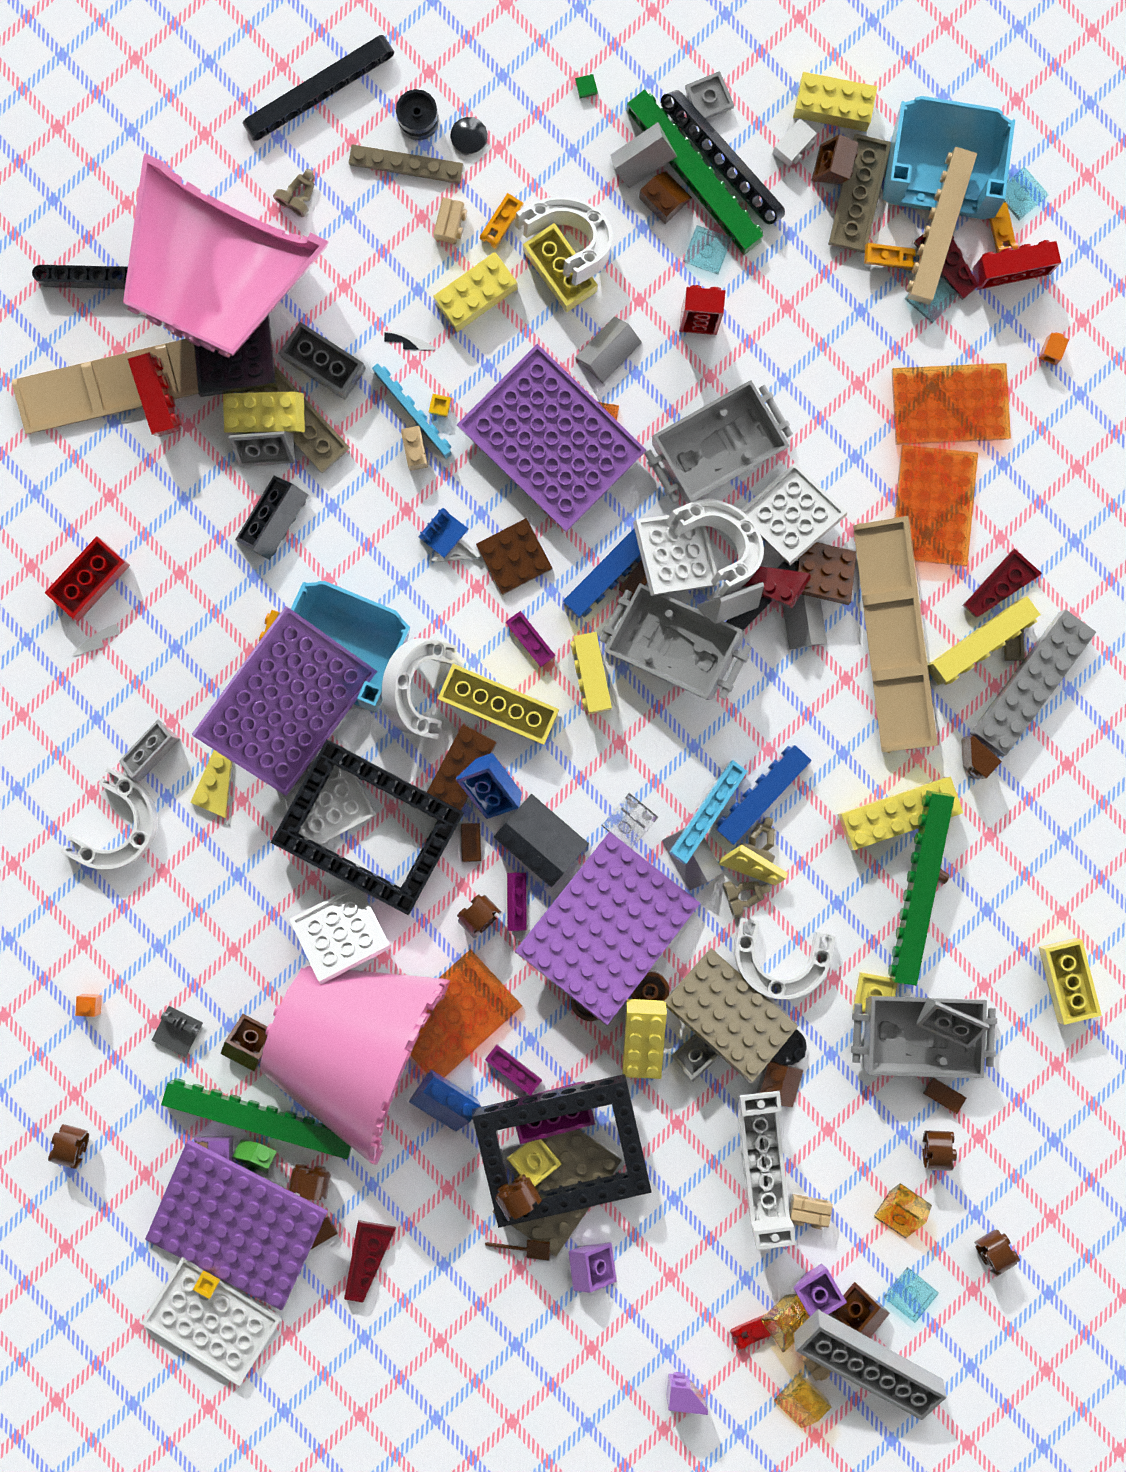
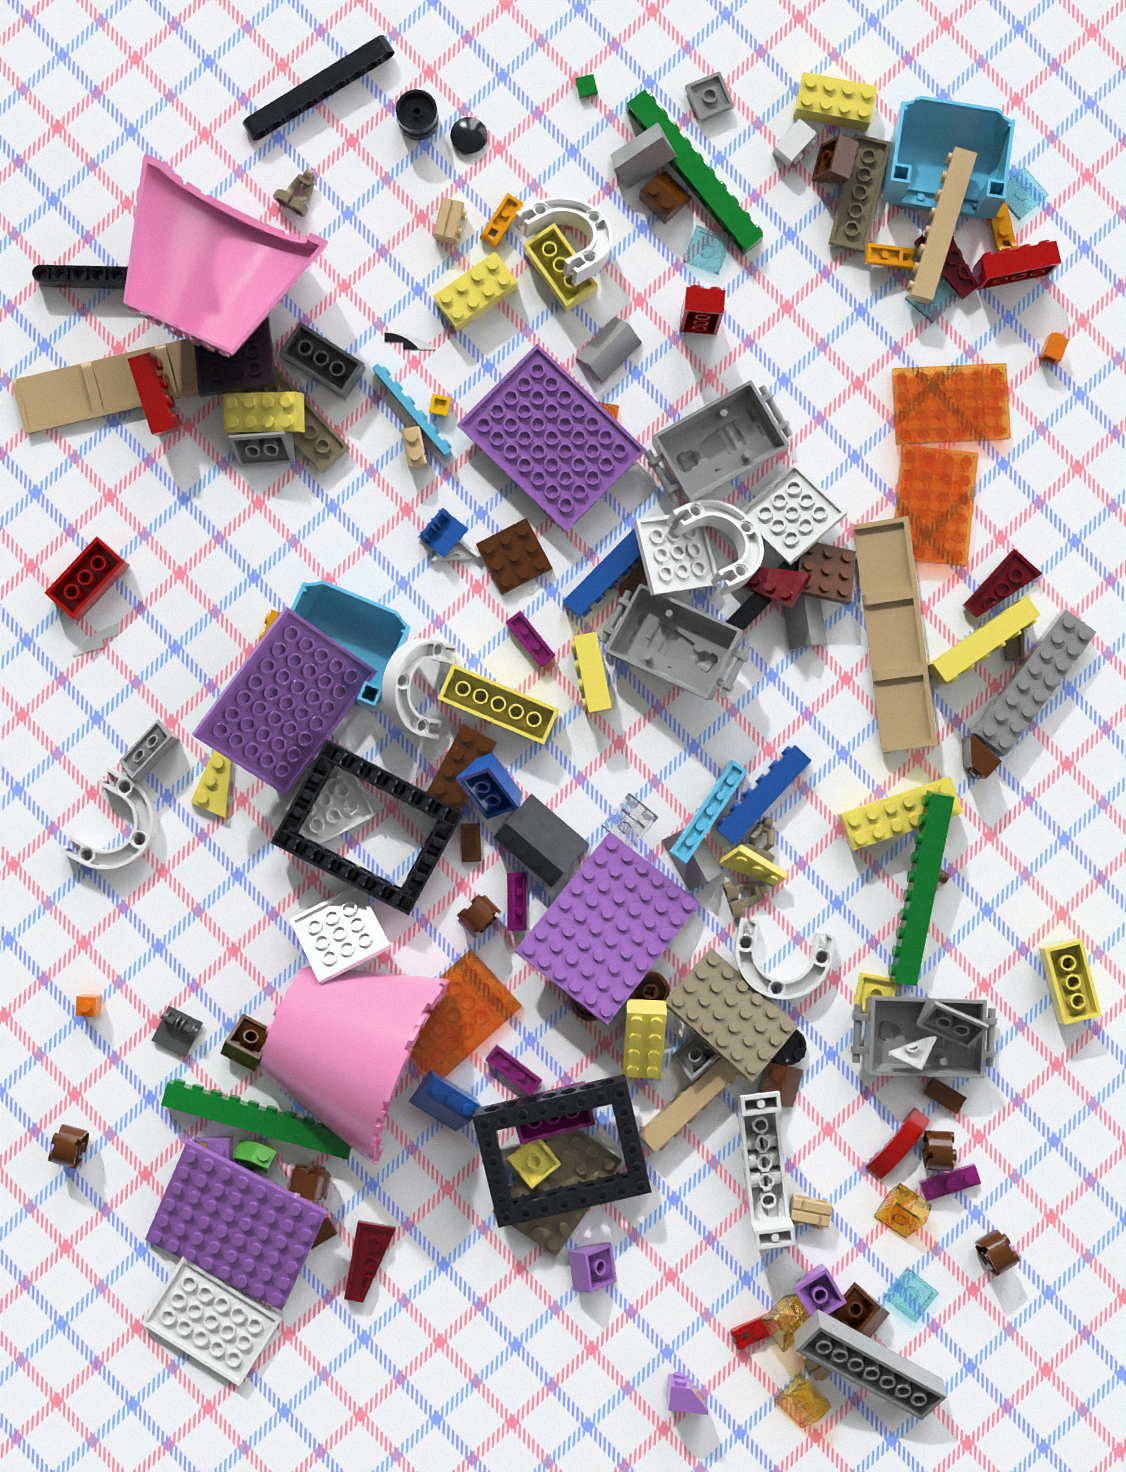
yellow plate [193,1270,220,1299] -> none
black slope [235,475,309,560] -> none
dark tan plate [348,144,464,184] -> none
reddish brown piece [485,1239,550,1261] -> none
reddish brown brick [495,1174,542,1221] -> none
black beam [660,90,785,225] -> none
light grey slope [697,582,764,624] -> none
none -> tan brick [639,1057,739,1152]
none -> red slope [866,1107,930,1179]
none -> white tile [888,1035,937,1071]
none -> magenta plate [919,1163,982,1201]

